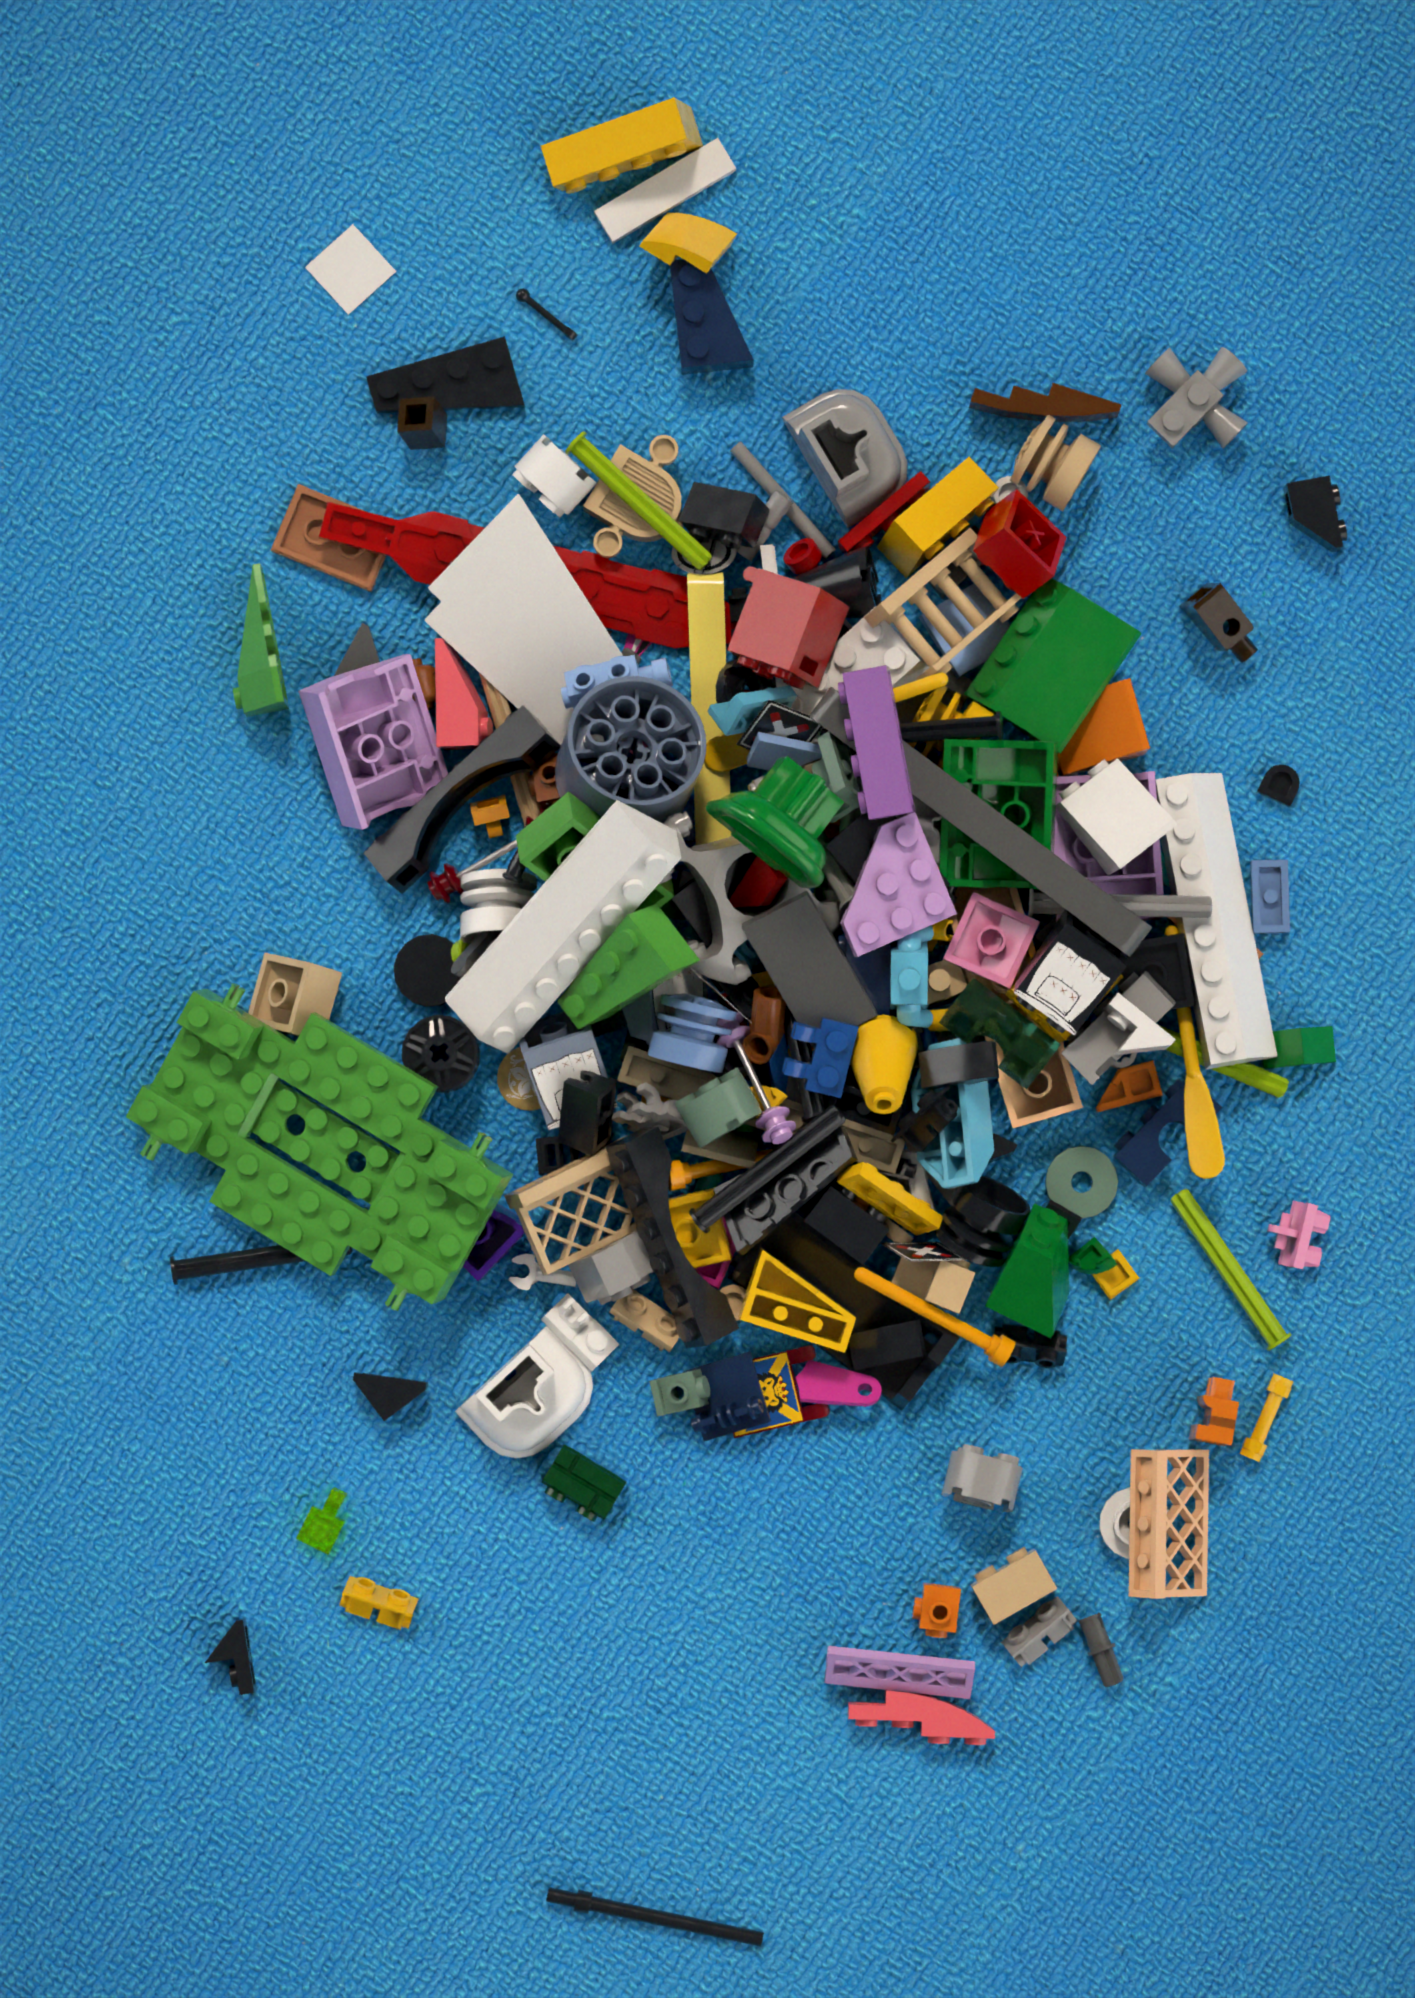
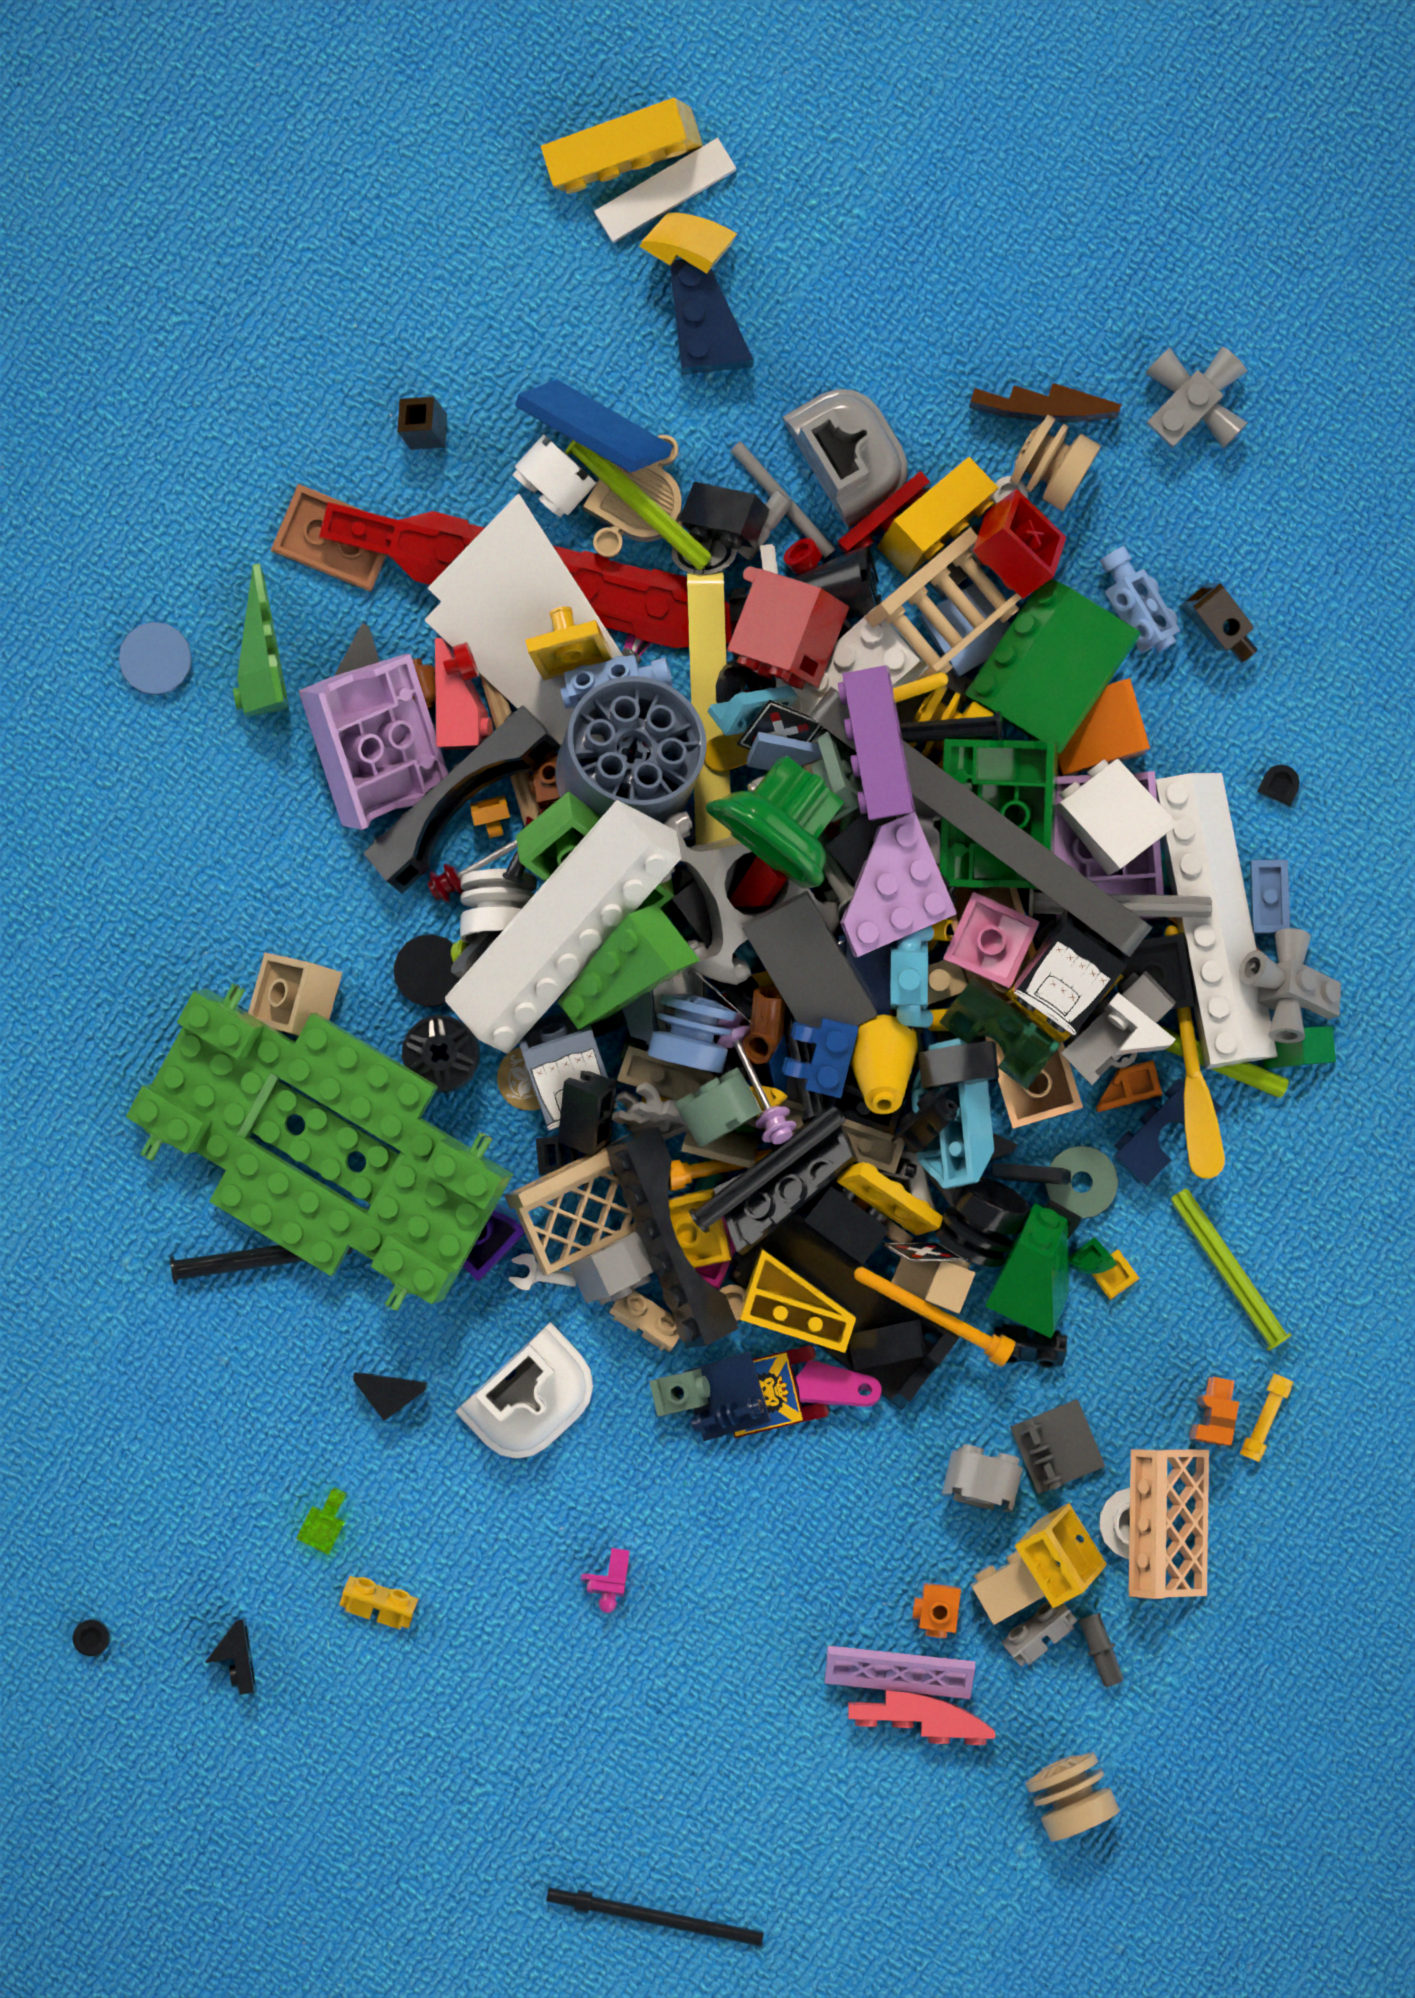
white sticker [305,224,396,315] -> none
black wing [366,336,525,413] -> none
black hinge [516,288,578,341] -> none
white plate [541,1293,619,1371] -> none
dark green brick [542,1444,627,1522] -> none
bright pink hips [1267,1201,1331,1269] -> none
black slope [1283,475,1347,552] -> none
none -> black tile [73,1619,111,1656]
none -> medium blue tile [119,622,192,695]
none -> red tile [443,642,479,681]
none -> blue tile [515,379,673,473]
none -> yellow tile [525,606,612,681]
none -> dark pink piece [580,1548,630,1613]
none -> black tile [991,1163,1071,1185]
none -> dark grey hinge [1010,1399,1105,1494]
none -> yellow window [1015,1503,1107,1608]
none -> tan wheel [1025,1752,1120,1842]
none -> light blue brick [1100,546,1180,653]
none -> light grey brick [1239,928,1341,1043]

